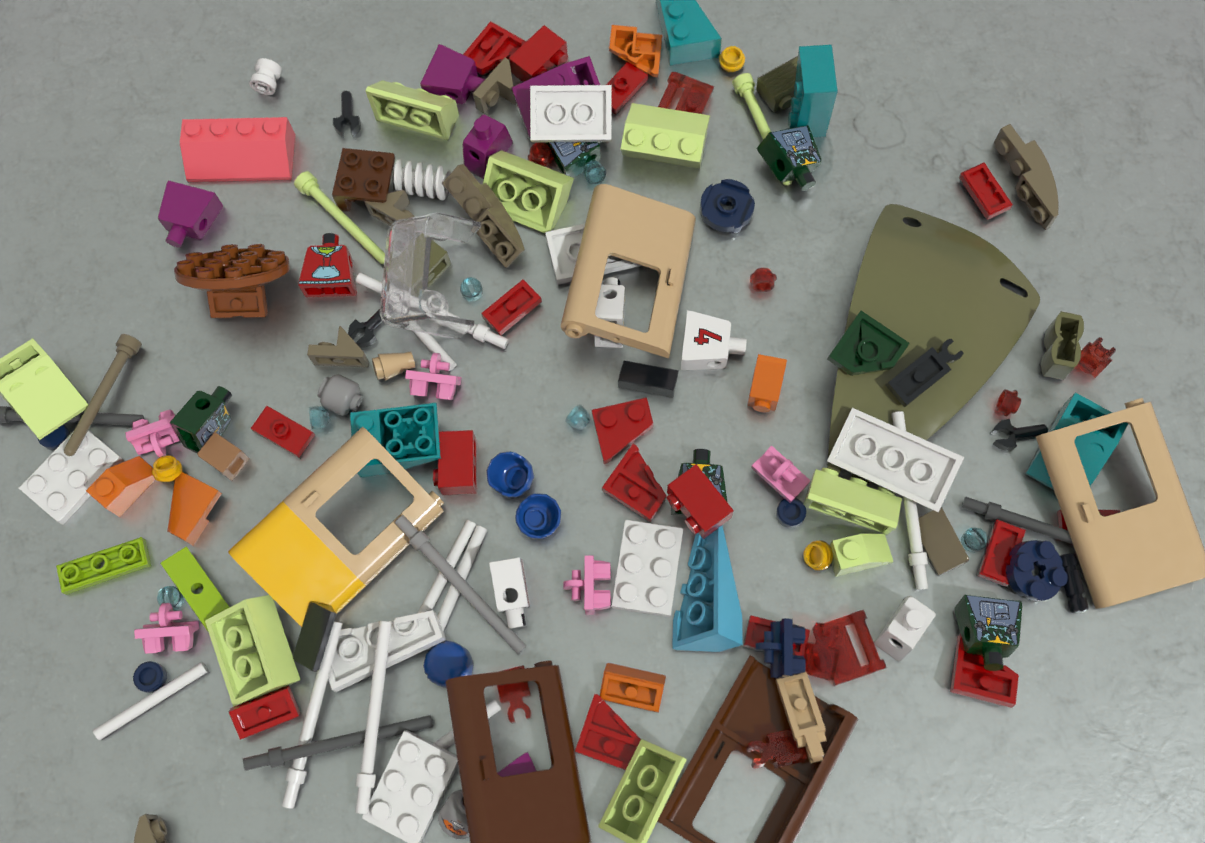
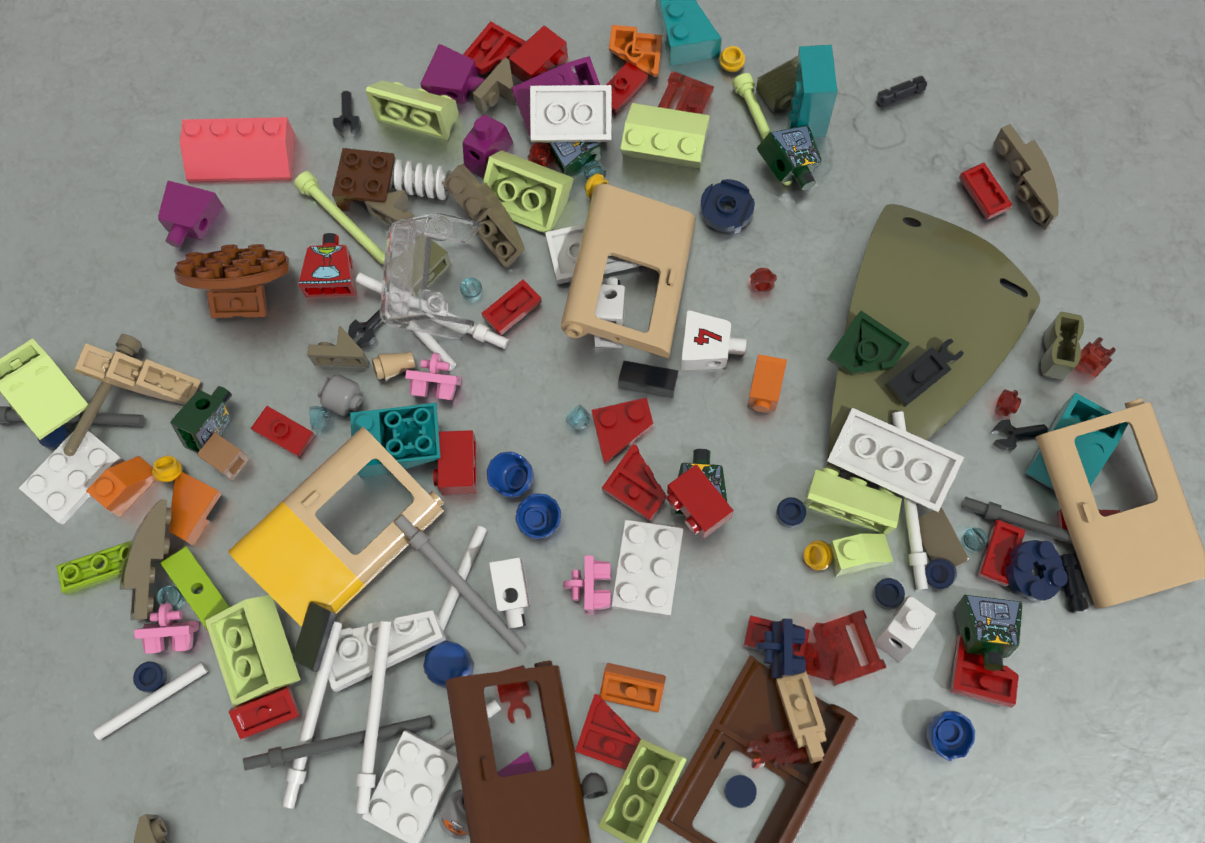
bright pink hips [125,409,180,457] -> none
white wheel [249,58,282,95] -> none
white bar [418,520,476,613] -> none
medium azure wedge [672,525,743,652] -> none
bright pink hips [751,445,811,503] -> none
none -> tan slope [73,343,201,405]
none -> dark tan slope [119,499,171,620]
none -> dark grey hinge [581,773,608,799]
none -> yellow plate [585,173,609,199]
none -> dark blue tile [724,775,757,808]
none -> dark blue tile [873,578,905,610]
none -> black axle [877,76,927,107]
none -> dark blue tile [925,558,957,589]
none -> blue hair [926,711,975,761]

